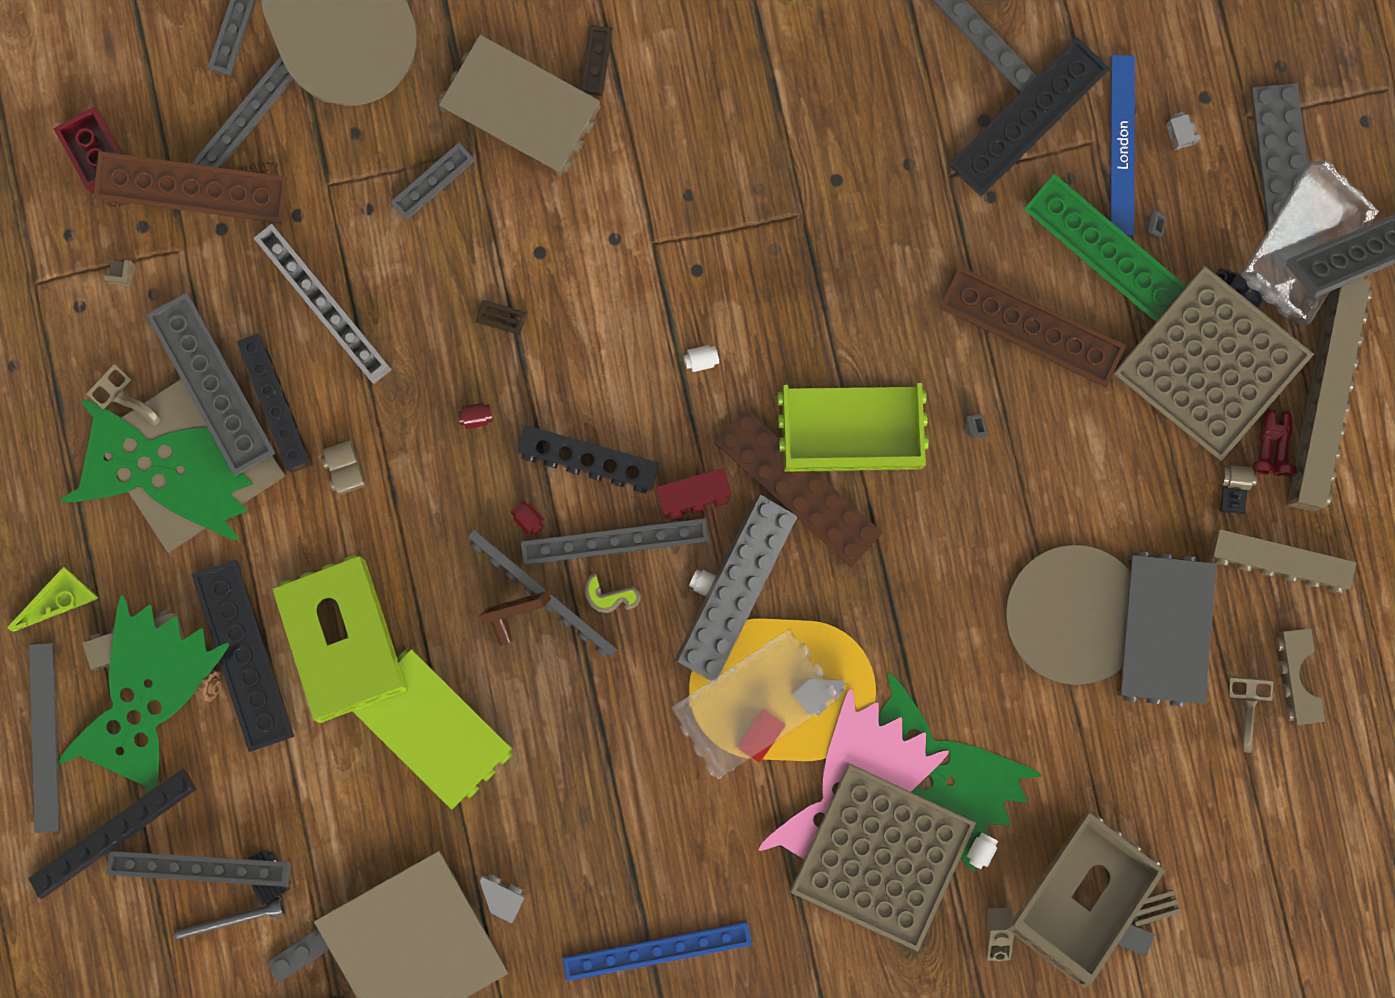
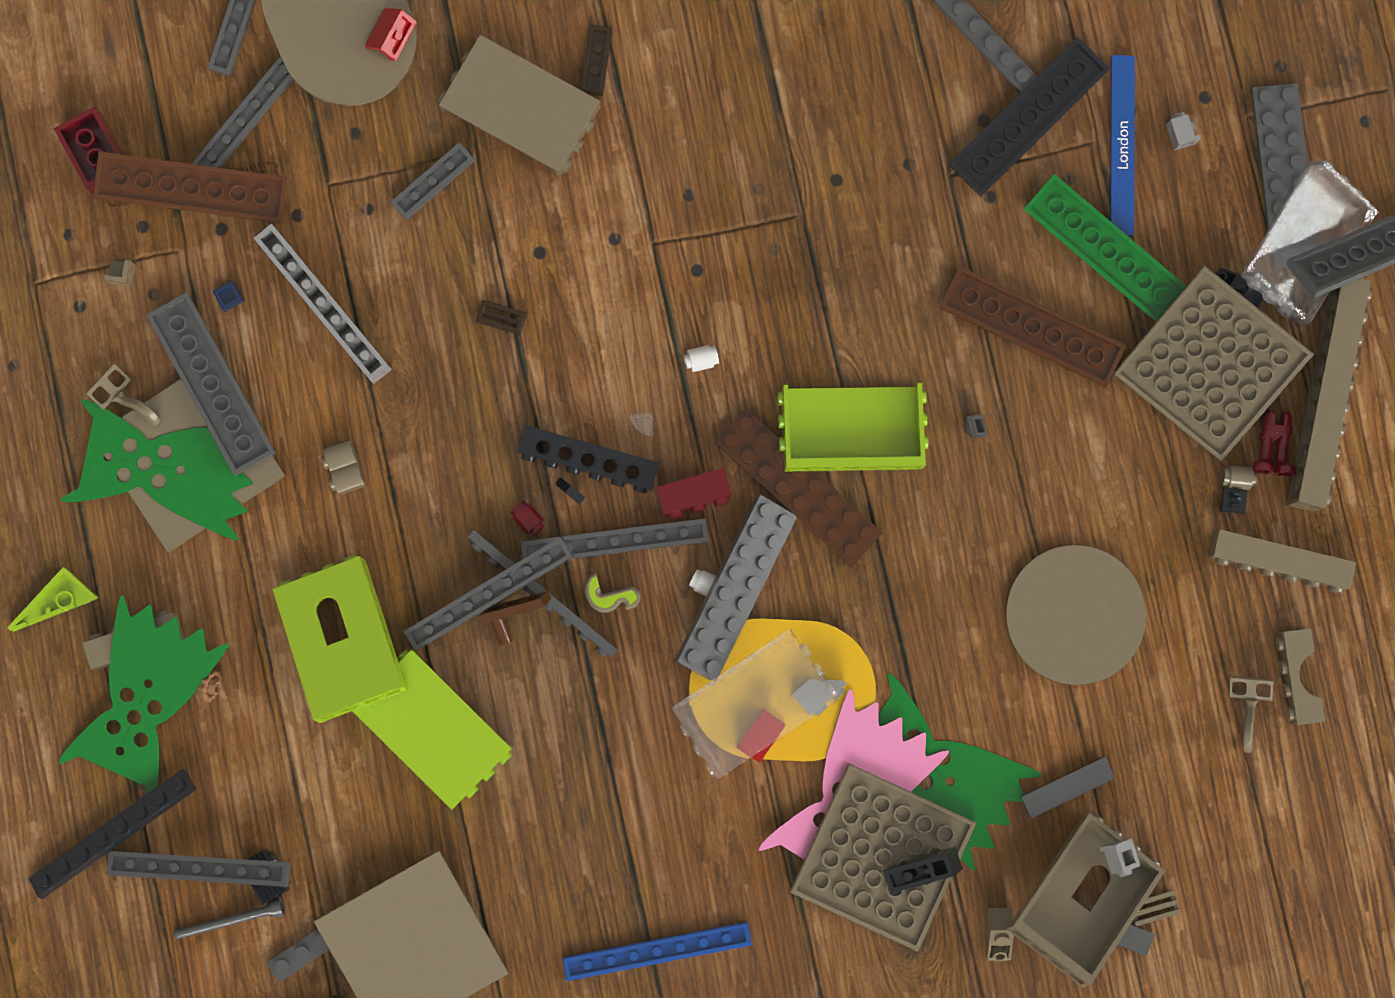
dark grey tile [29,643,60,833] -> none
black plate [191,560,295,752] -> none
black brick [237,333,313,473] -> none
dark red brick [458,403,493,429] -> none
light grey slope [480,874,526,923] -> none
white brick [966,832,998,869] -> none
dark grey panel [1117,552,1217,706] -> none
dark grey slope [1144,210,1167,239] -> none
none -> dark blue tile [212,280,245,312]
none -> red panel [365,7,417,61]
none -> dark grey plate [404,536,574,651]
none -> black tile [555,477,585,504]
none -> clear tile [629,413,654,437]
none -> black slope [883,846,963,893]
none -> dark grey tile [1020,756,1115,818]
none -> light grey brick [1099,838,1141,877]

